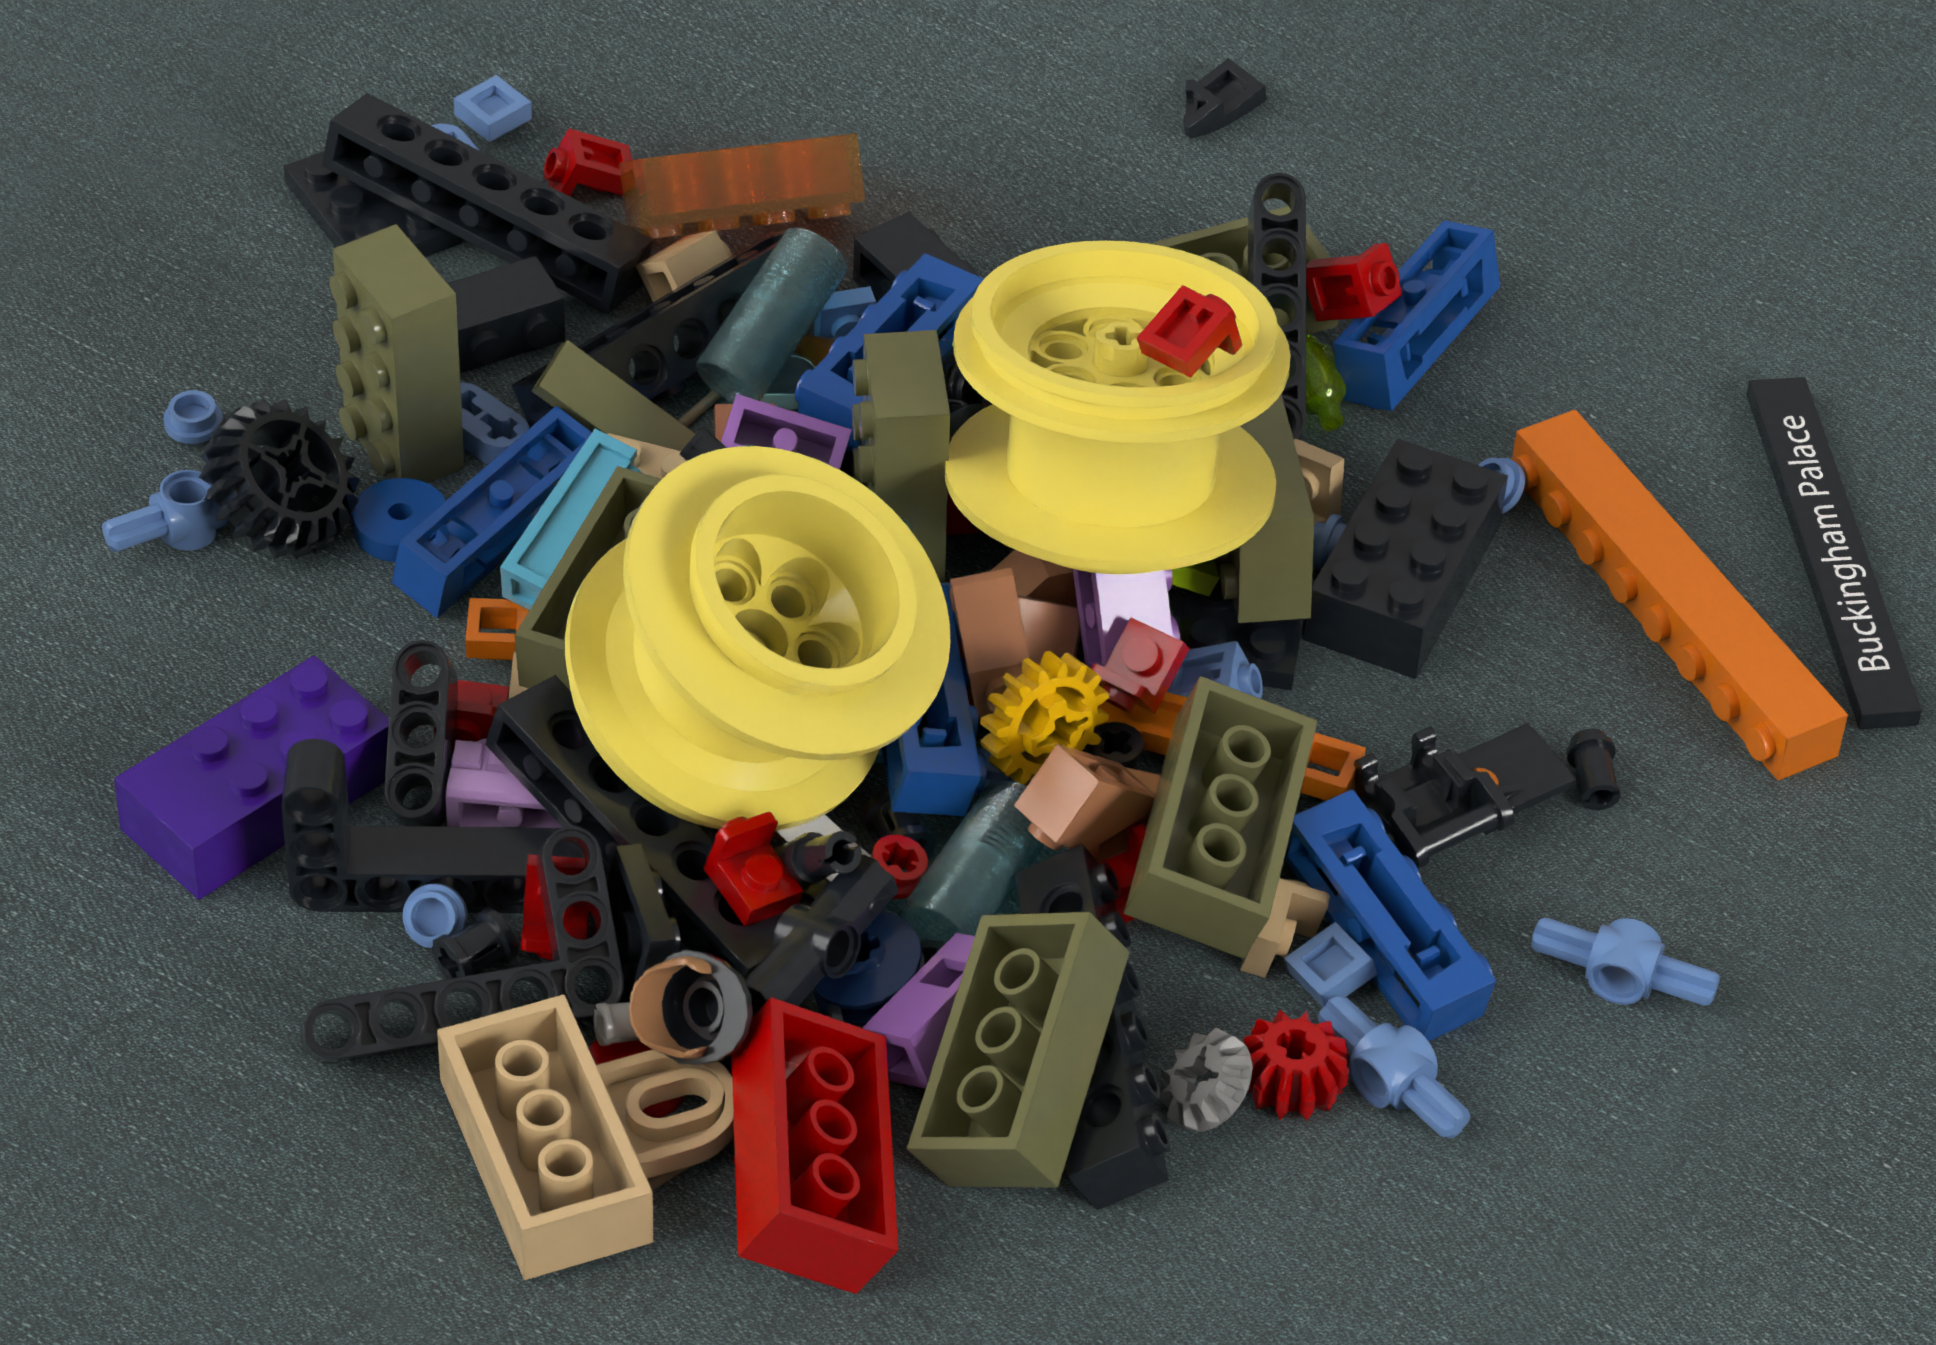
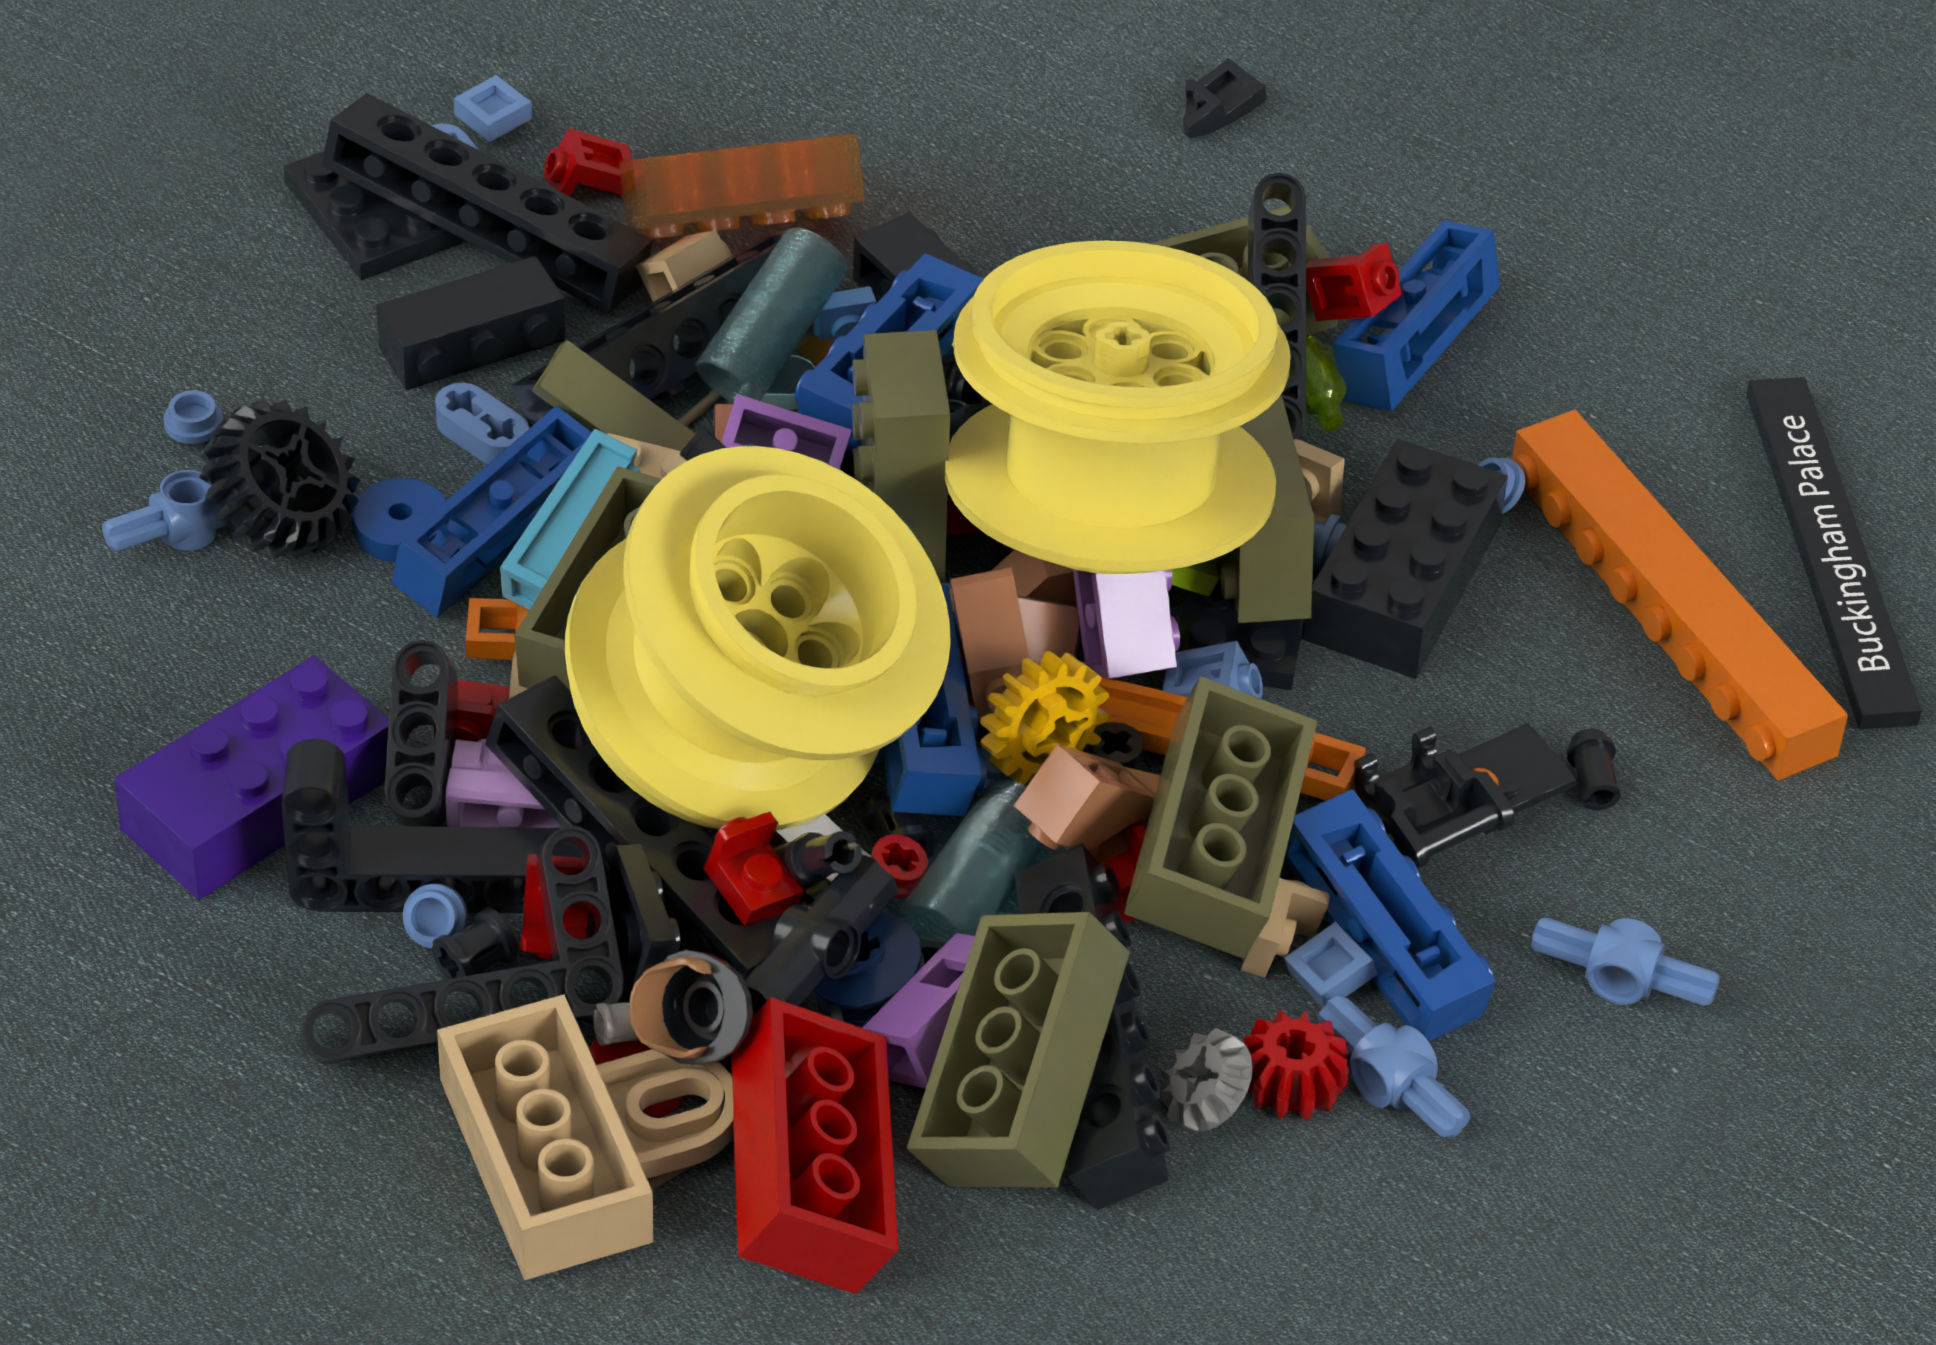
olive brick [329,224,464,483] -> none
bracket [1091,617,1190,714] -> none
red bracket [1137,285,1243,378] -> none

